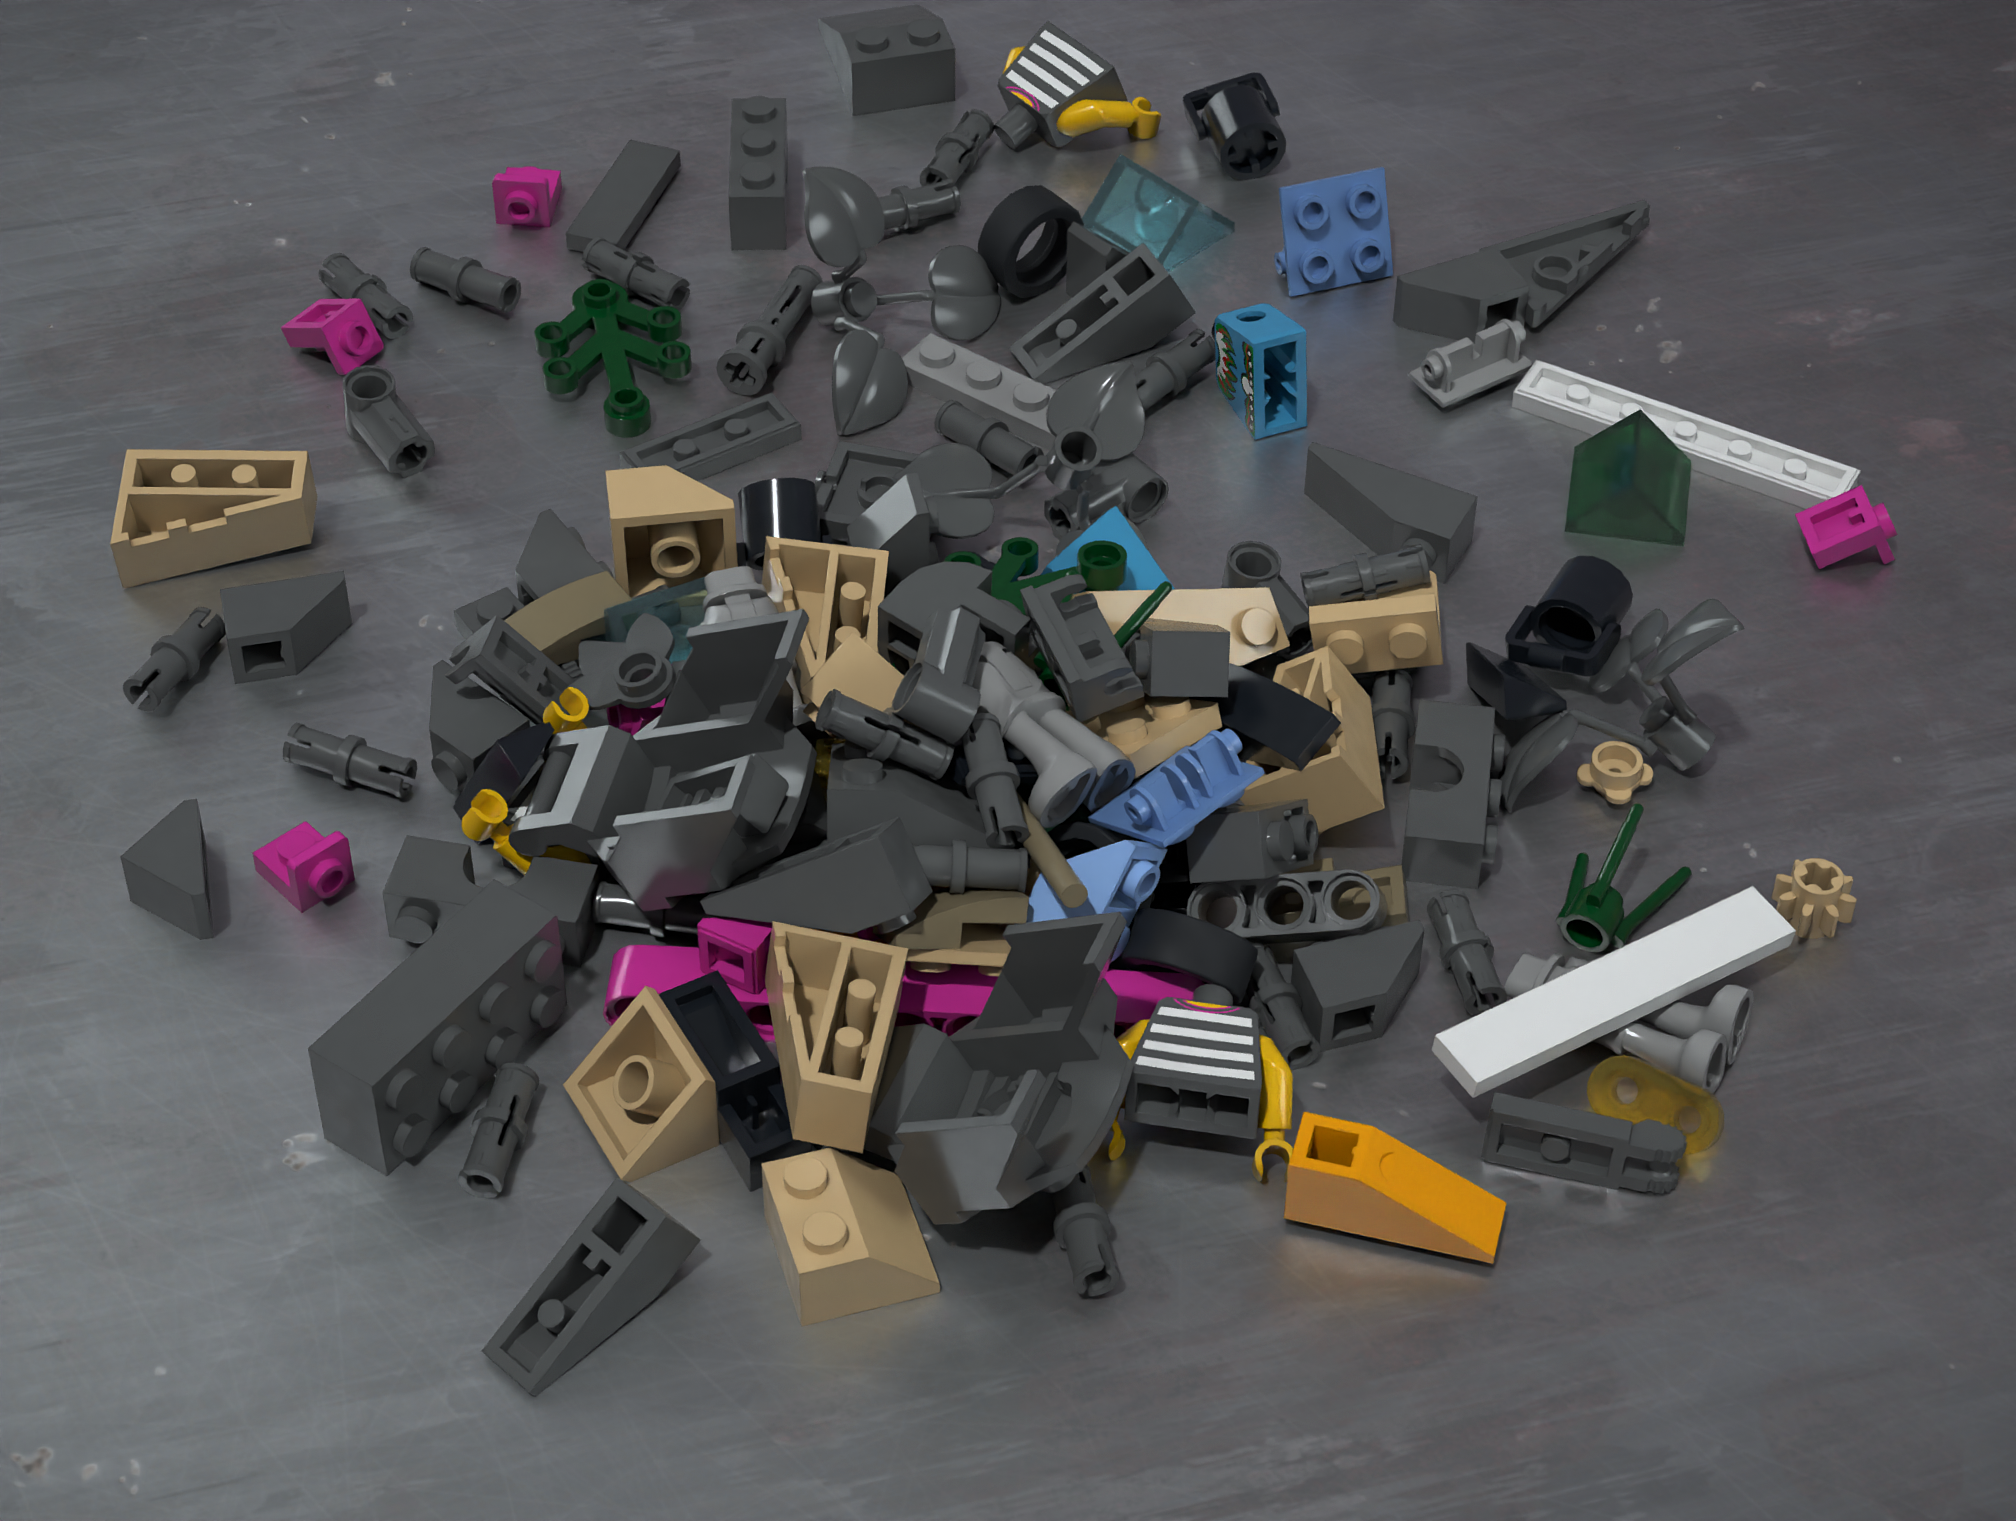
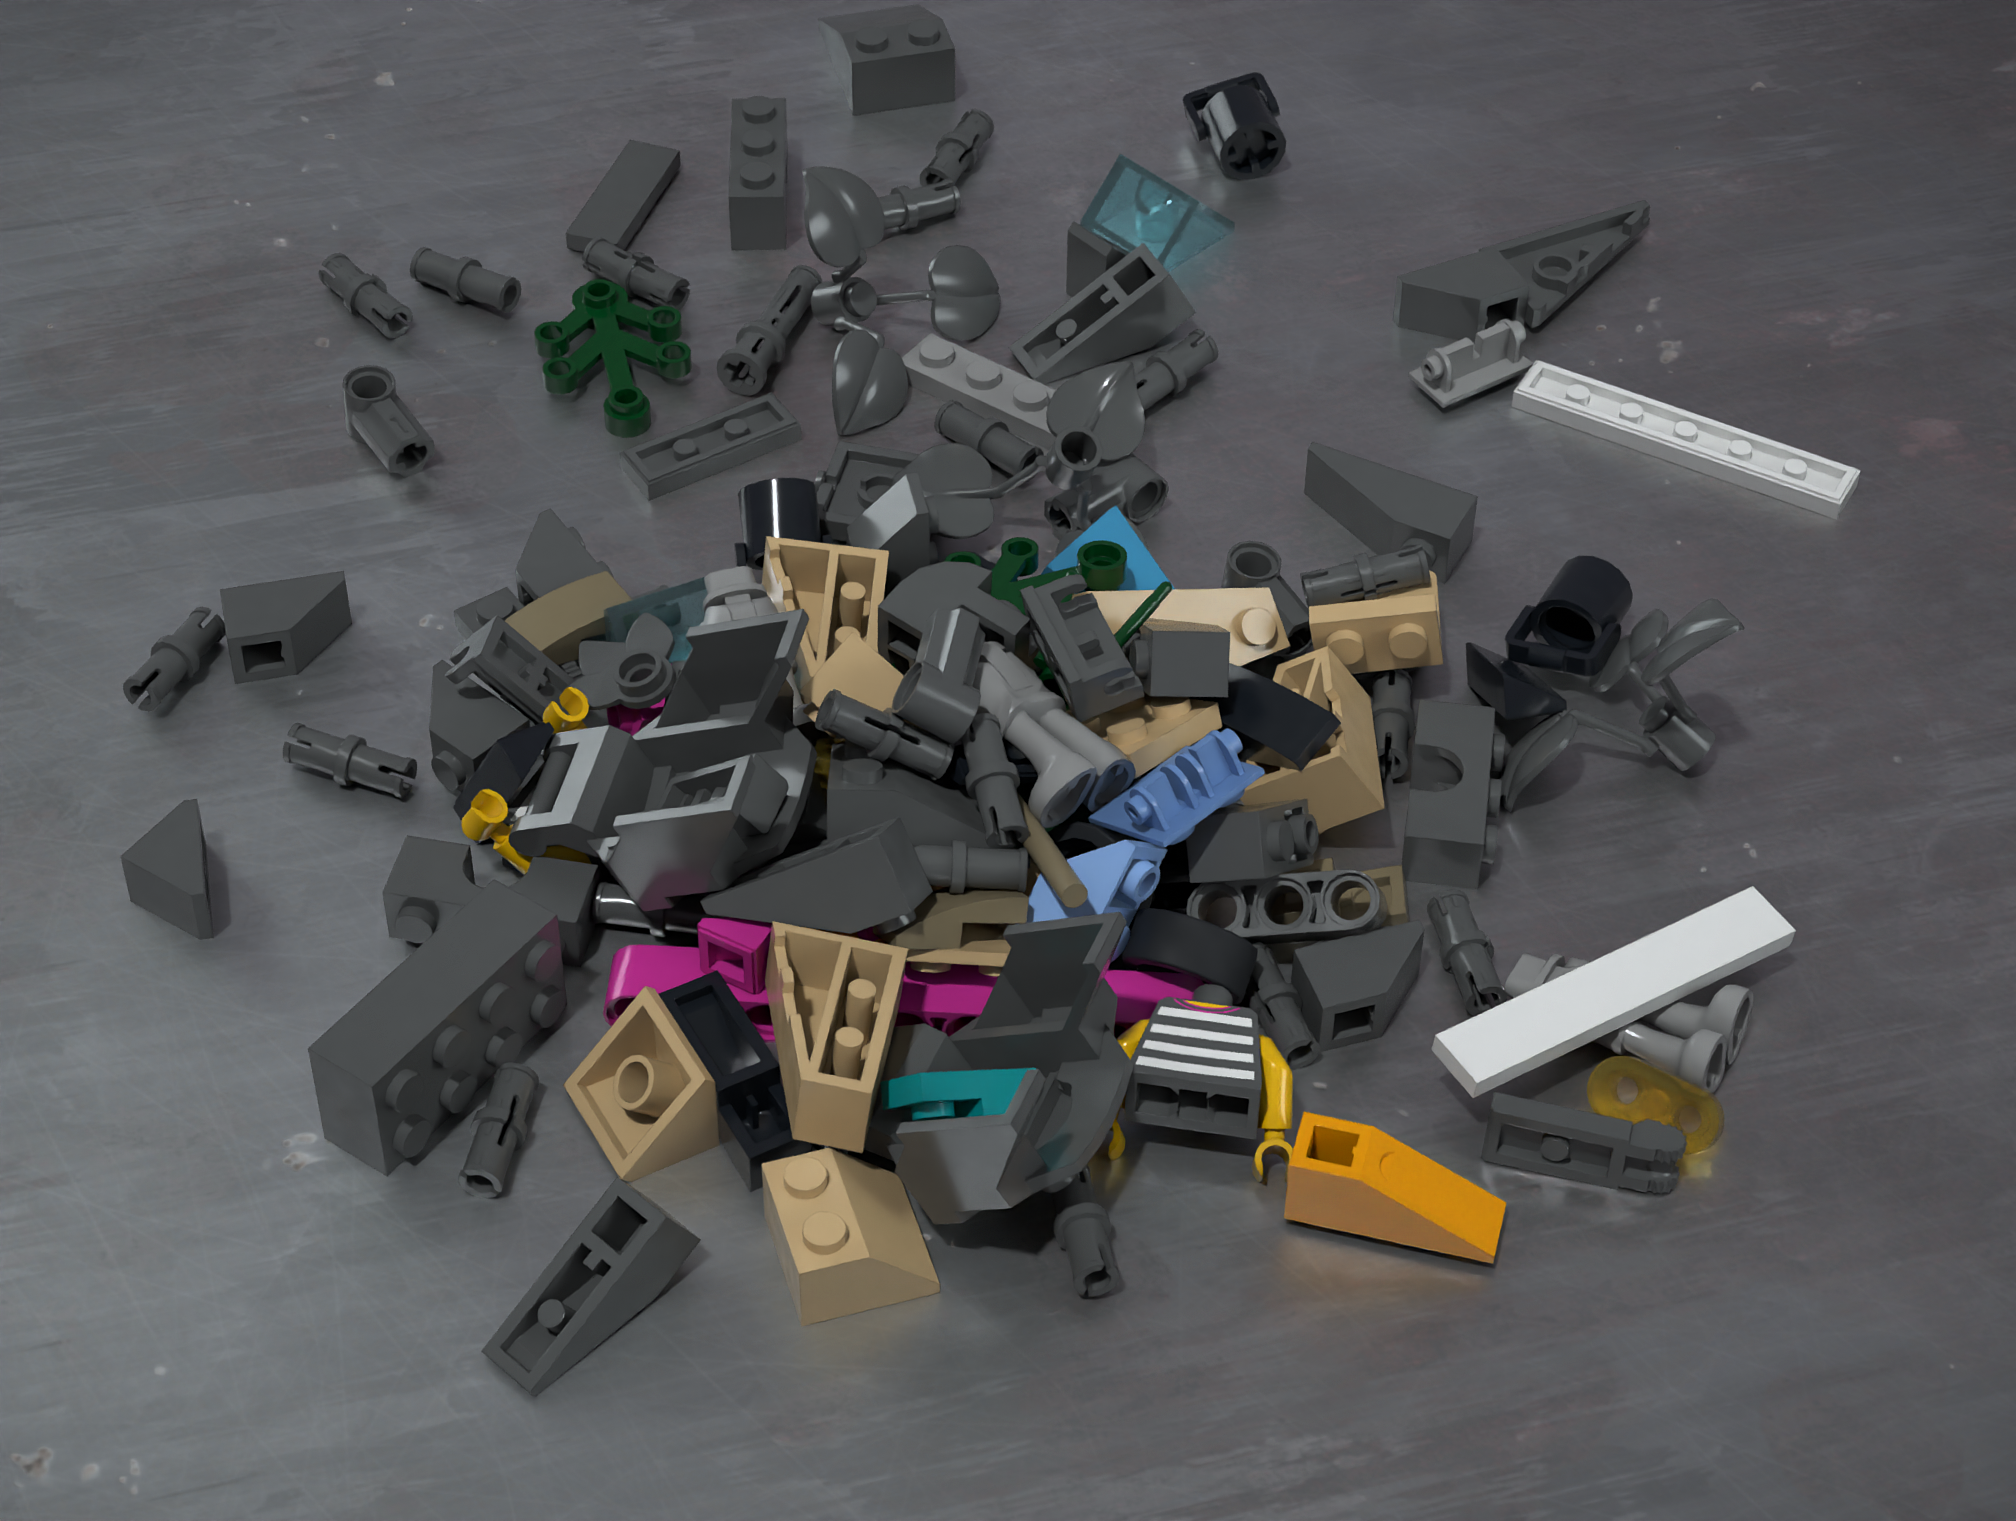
tan wedge [110,449,318,589] -> none
dark pink bracket [252,821,355,913] -> none
dark pink bracket [281,299,383,375] -> none
dark pink bracket [492,166,562,228] -> none
tan slope [605,465,738,604] -> none
black tyre [978,185,1084,298] -> none
torso [993,21,1162,149] -> none
dark azure torso [1211,303,1307,440] -> none
medium blue hinge [1274,167,1393,297] -> none
dark green plant [1556,803,1692,952] -> none
clear green slope [1564,409,1691,547] -> none
tan plate [1576,741,1653,804] -> none
tan gear [1771,858,1857,939] -> none
dark pink bracket [1795,485,1897,569] -> none
none -> teal slope [880,1068,1036,1121]

